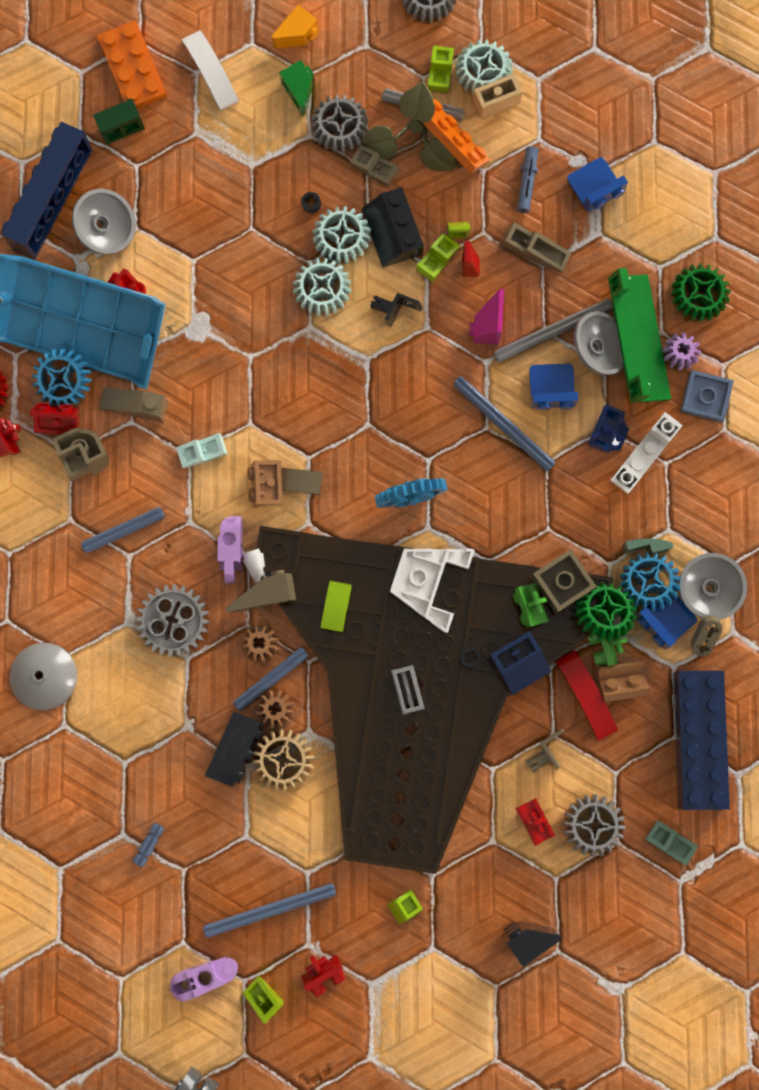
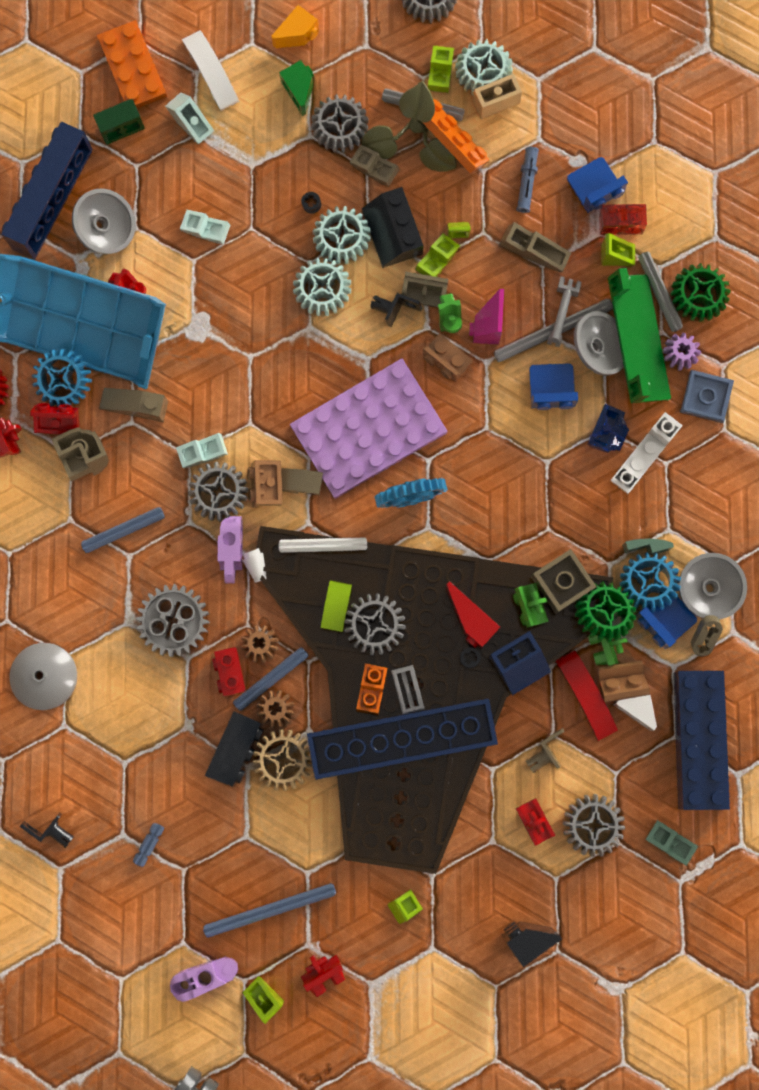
dark tan slope [226,570,296,613] -> none
white wing [390,549,475,633] -> none
sand blue axle [453,376,555,471] -> none
red slope [462,241,480,277] -> none
none -> black bracket [20,812,74,848]
none -> light aqua slope [165,92,214,144]
none -> light aqua slope [180,210,231,245]
none -> light grey gear [188,462,248,522]
none -> red bracket [212,647,246,697]
none -> white axle [279,537,367,553]
none -> lavender plate [290,358,448,499]
none -> dark blue brick [307,698,498,780]
none -> light grey gear [344,594,406,655]
none -> orange slope [356,663,387,716]
none -> dark tan hinge [402,272,449,308]
none -> medium nougat bracket [423,333,473,382]
none -> bright green hips [438,293,462,333]
none -> red slope [446,581,500,648]
none -> light grey hinge [547,276,582,347]
none -> clear red brick [599,204,647,235]
none -> lime slope [601,233,635,266]
none -> white slope [613,695,657,731]
none -> light grey axle [638,252,683,332]

